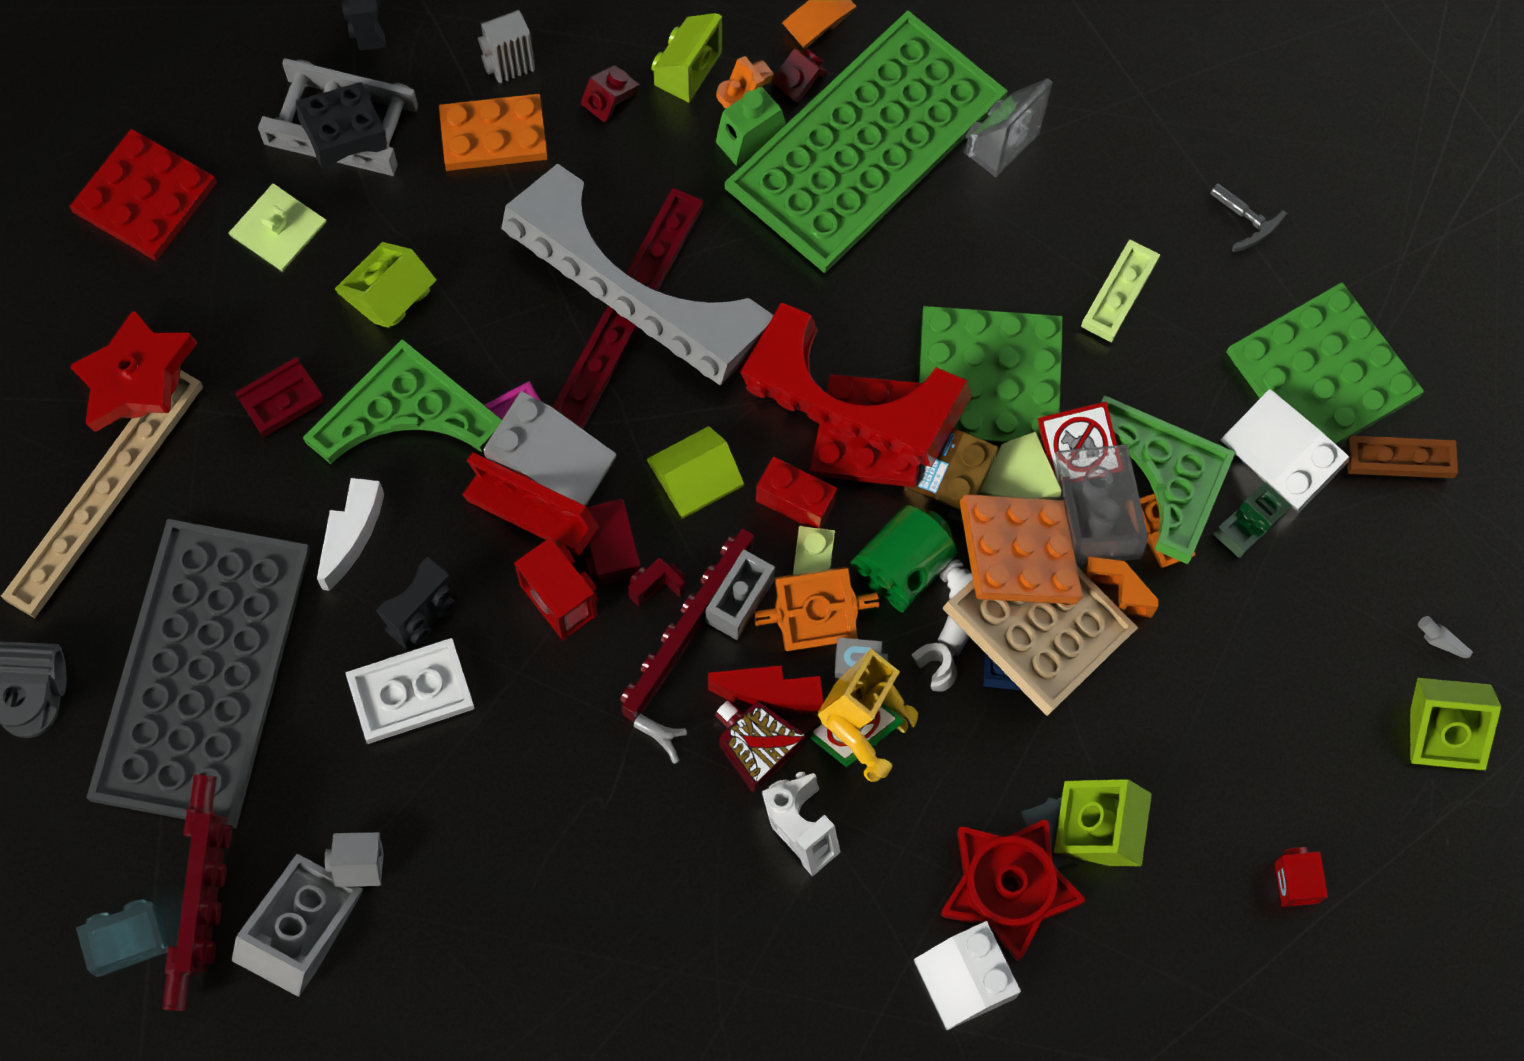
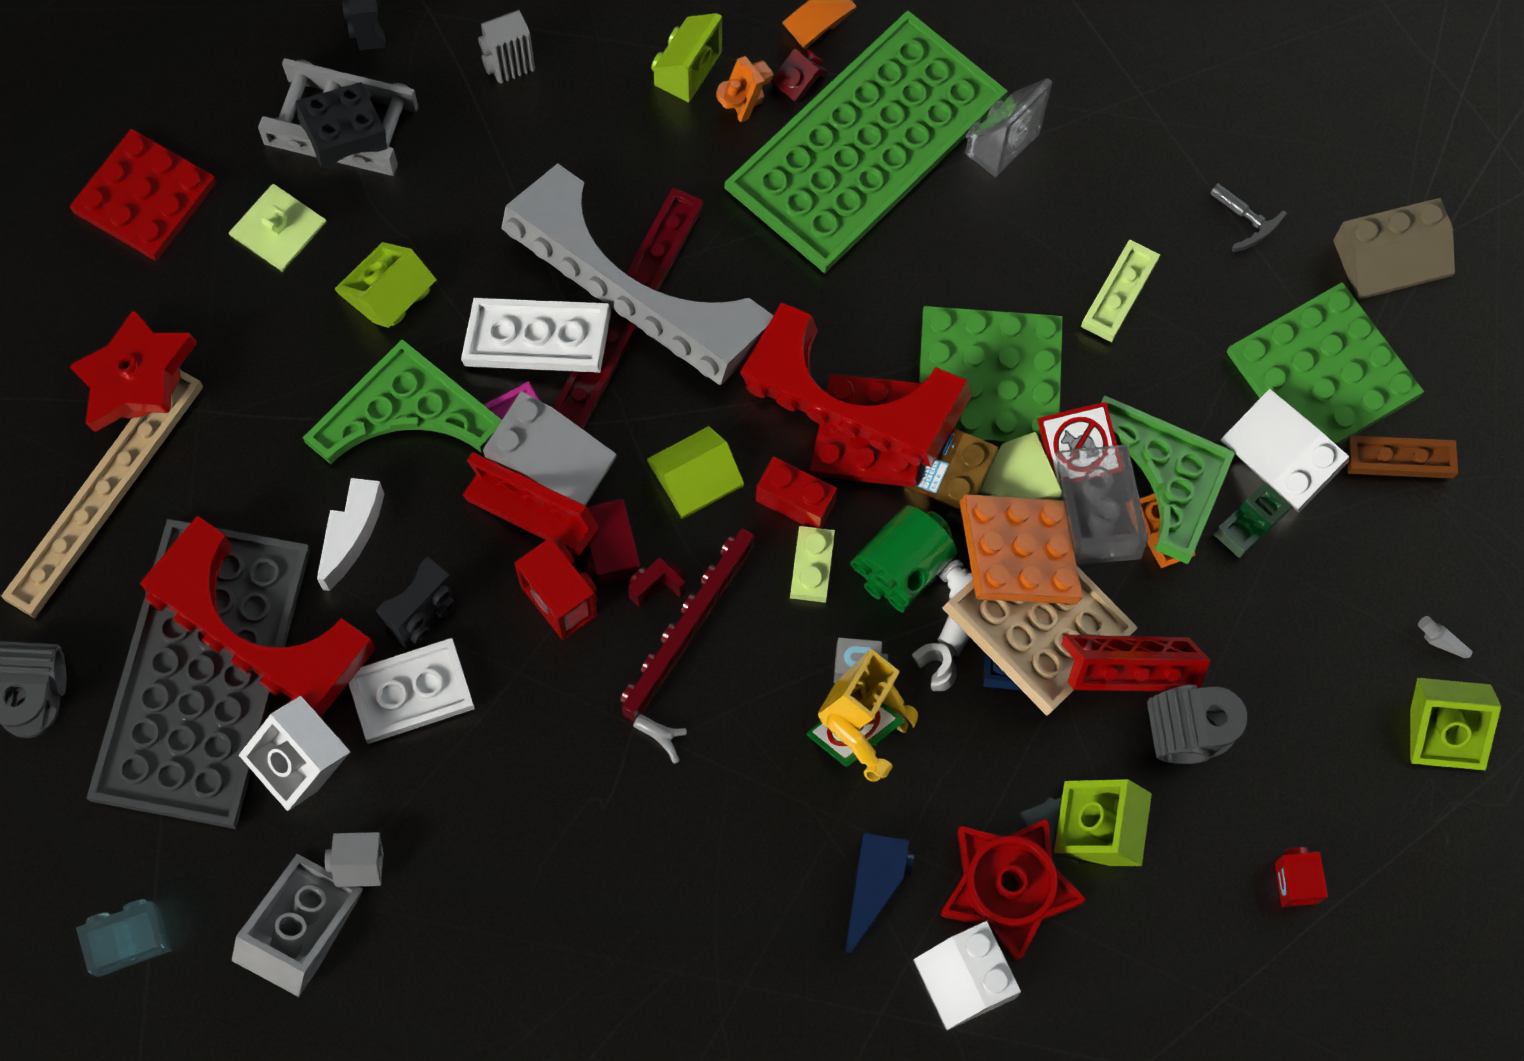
dark red plate [162,775,232,1011] -> none
dark red plate [235,357,325,438] -> none
orange plate [439,94,548,171] -> none
dark red bracket [581,65,639,122] -> none
light grey brick [706,549,775,640] -> none
red slope [708,665,823,715] -> none
torso [715,700,806,793] -> none
bright green torso [716,87,786,166] -> none
orange plate [754,567,879,651] -> none
white tile [762,772,841,876] -> none
orange slope [1083,557,1159,618] -> none
none -> red arch [140,515,376,718]
none -> white brick [239,696,350,811]
none -> white plate [461,298,612,373]
none -> dark blue slope [845,833,914,953]
none -> red fence [1061,635,1211,691]
none -> dark grey piece [1147,685,1247,764]
none -> dark tan slope [1333,198,1455,300]

